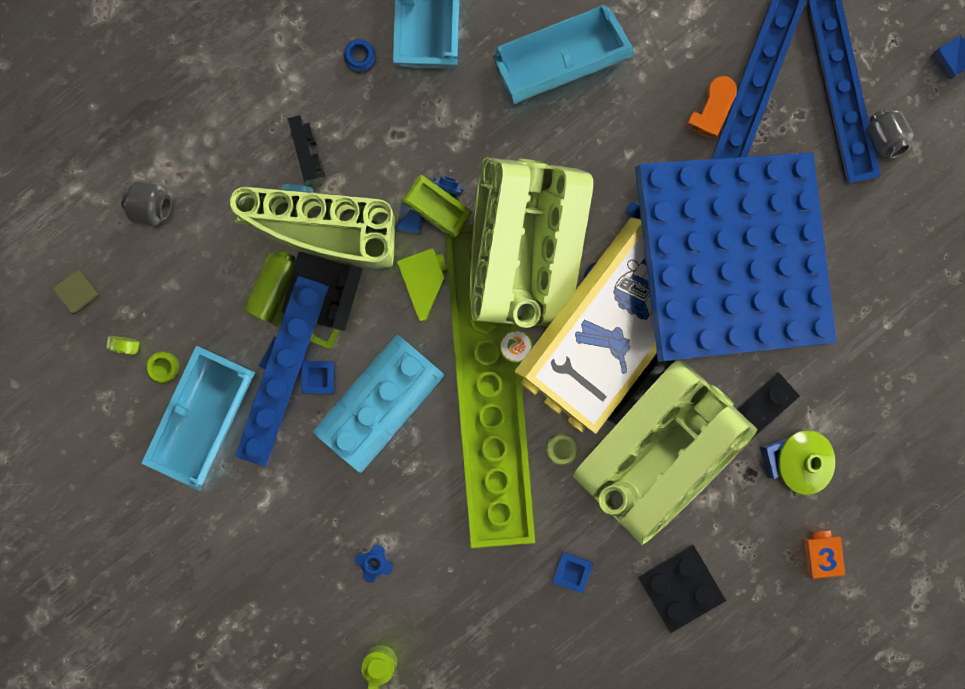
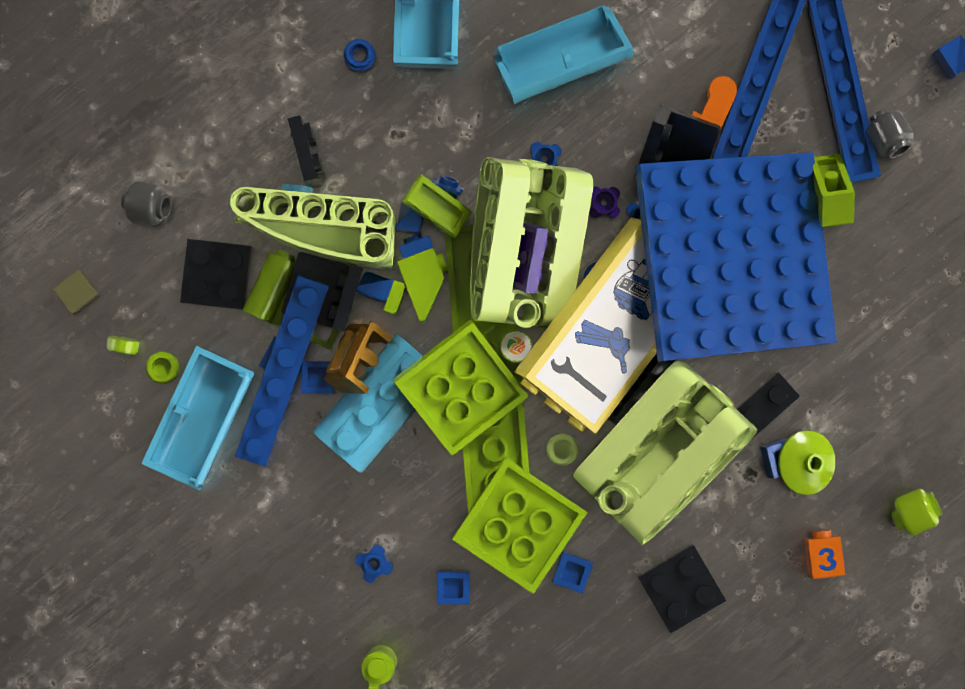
none -> black plate [180,239,253,310]
none -> pearl gold window [324,321,393,394]
none -> blue slope [357,272,394,304]
none -> lime tile [383,280,407,316]
none -> lime plate [392,320,529,456]
none -> blue plate [399,233,434,259]
none -> blue plate [437,571,470,605]
none -> lime plate [452,458,588,594]
none -> plate [513,223,548,294]
none -> blue plate [530,142,562,166]
none -> dark purple plate [589,186,620,218]
none -> black bracket [634,104,721,176]
none -> lime slope [812,154,855,227]
none -> lime head [891,488,943,536]

